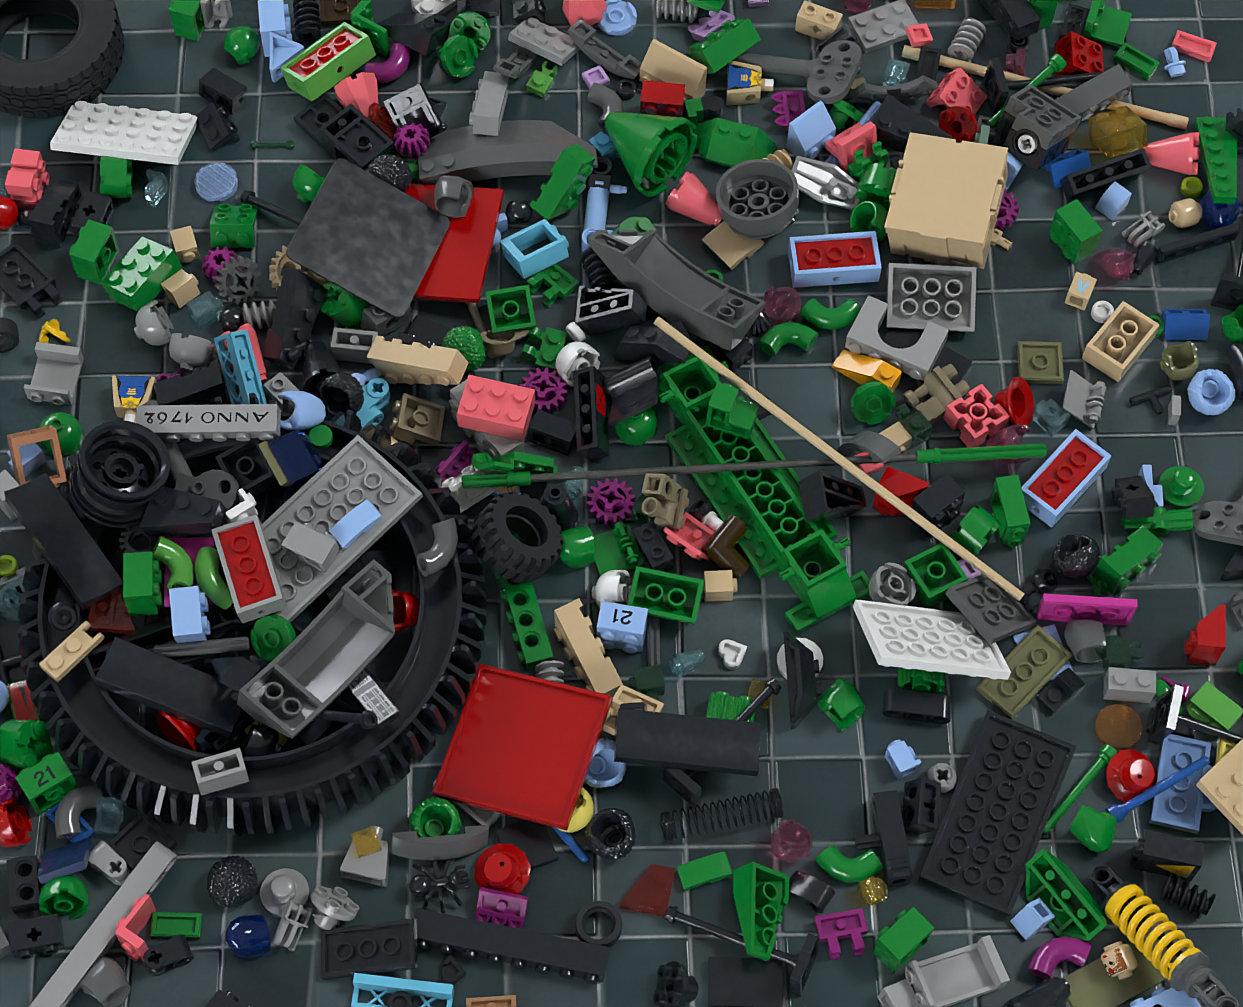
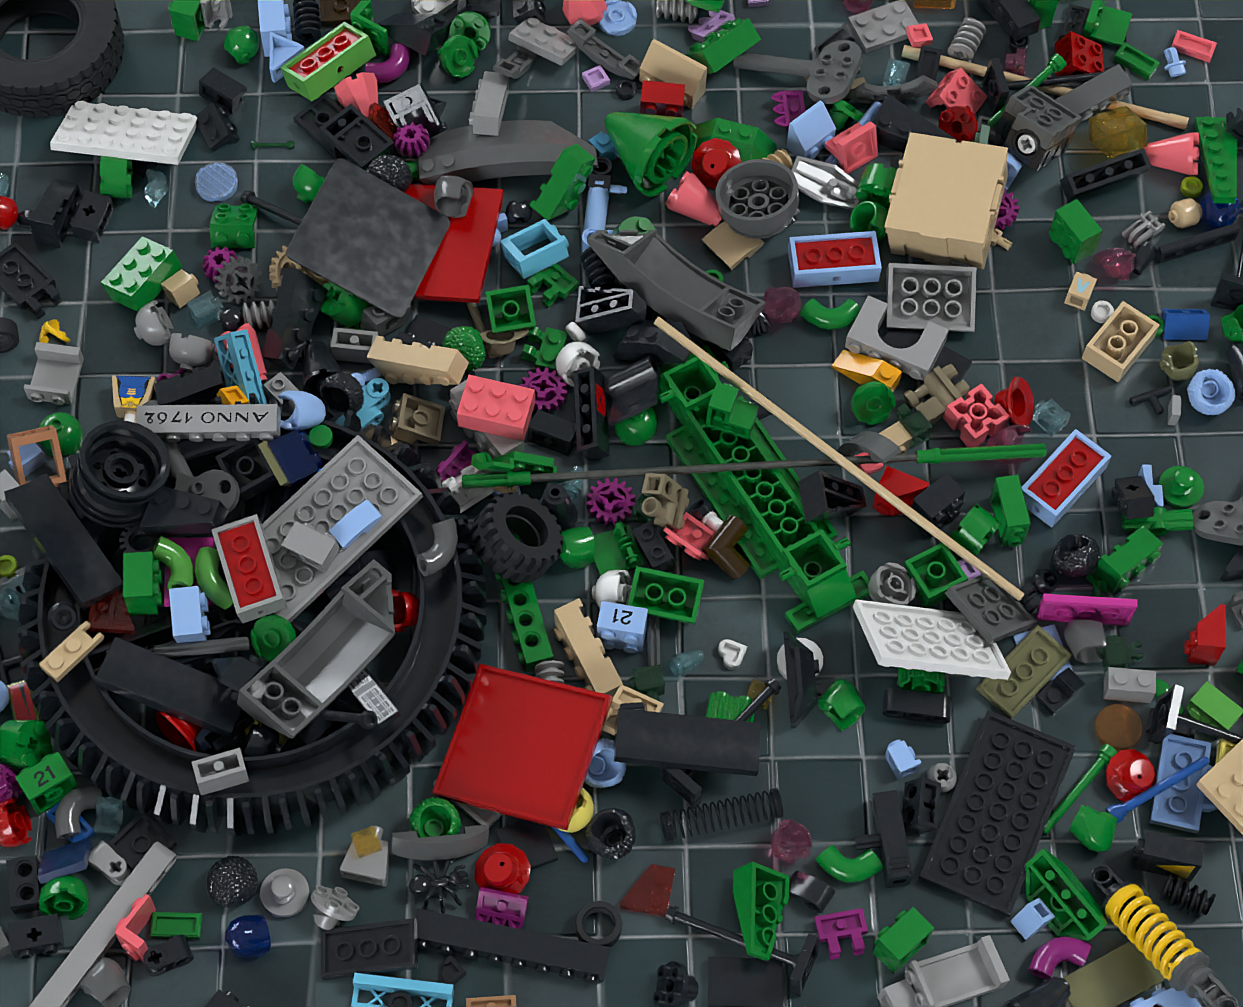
coral brick [5,149,50,211] -> none
green brick [69,219,119,285] -> none
tan brick [170,225,200,263] -> none
white bracket [225,488,258,524] -> none
light grey arm [272,900,312,952] -> none
bright green plate [526,61,558,98] -> none
dark grey cylinder [588,82,624,132] -> none
green slope [676,851,733,891] -> none
leg [684,96,724,126] -> none
tan brick [703,570,737,602] -> none
torso [726,61,774,106] -> none
green cylinder [757,322,818,356] -> none
tan brick [795,0,843,41] -> none
green plate [847,141,889,181] -> none
clear yellow piece [857,877,888,905] -> none
olive tile [1017,341,1064,384] -> none
blue panel [1043,148,1091,188] -> none
light grey hinge [1062,370,1107,429] -> none
light blue brick [1095,181,1132,220] -> none
tan head [1101,941,1138,980] -> none
magenta hand [1161,675,1190,702] -> none
none -> light orange tile [217,385,249,405]
none -> red hat [691,138,741,189]

